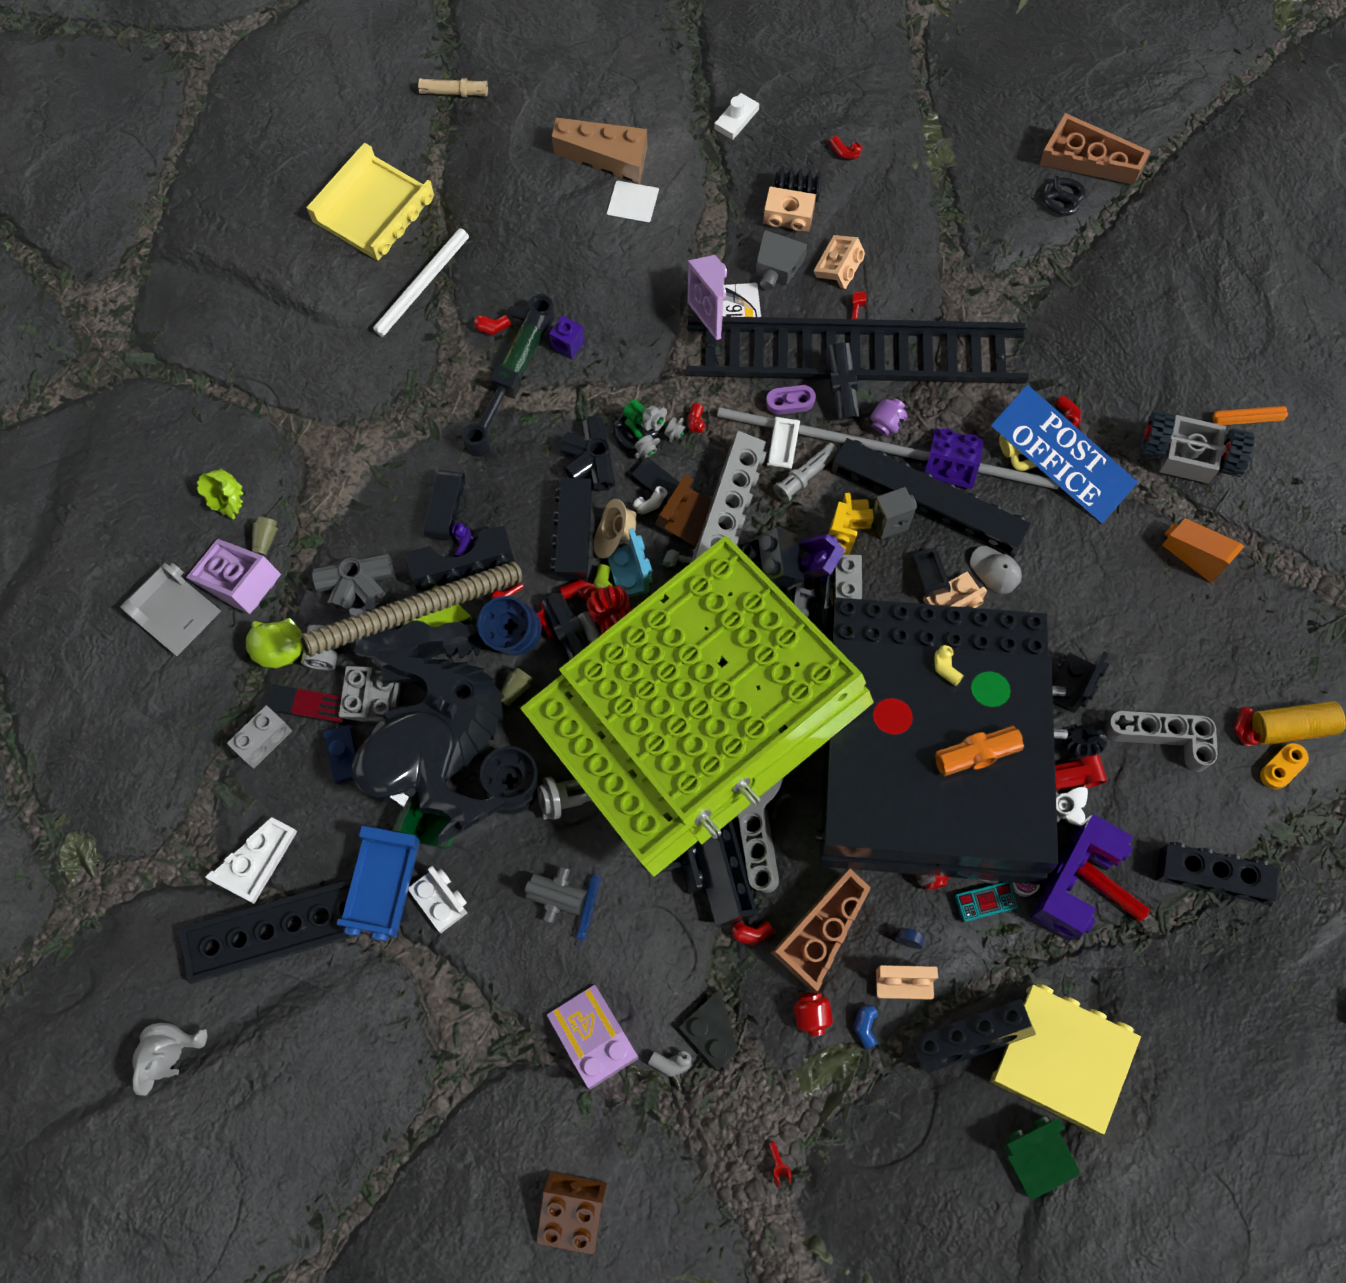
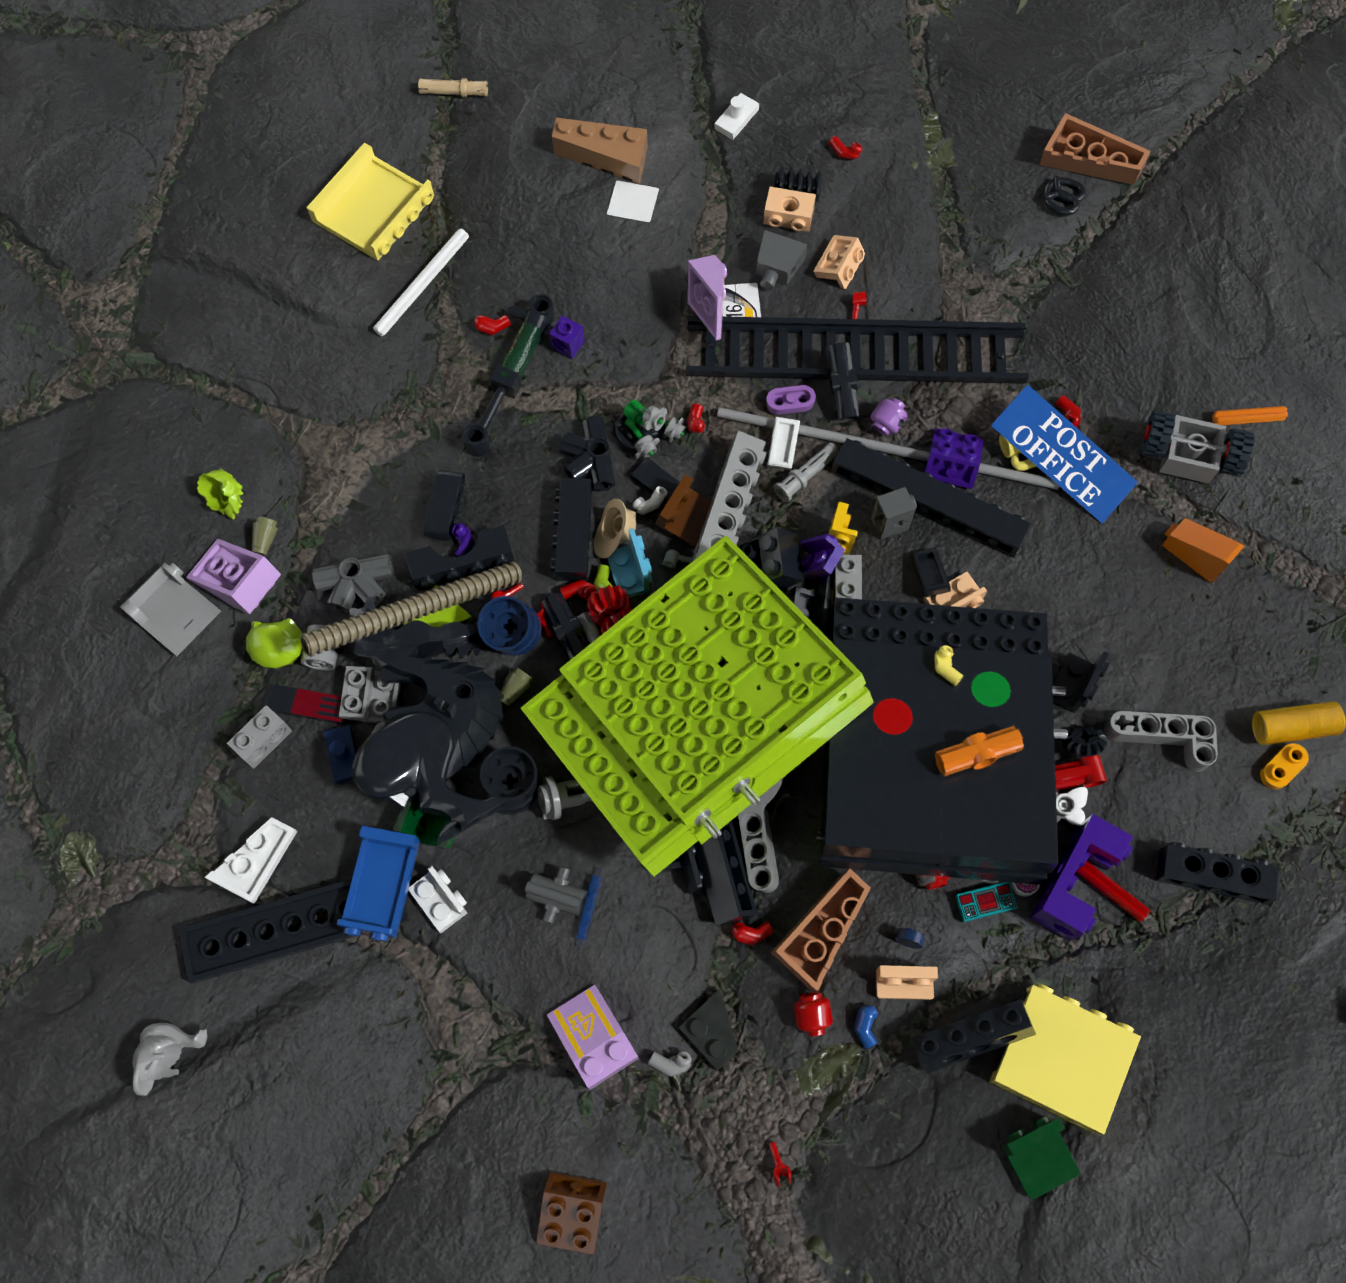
yellow panel [843,493,874,530] -> none
light grey cap [970,546,1022,594] -> none
red arm [1234,707,1261,746] -> none

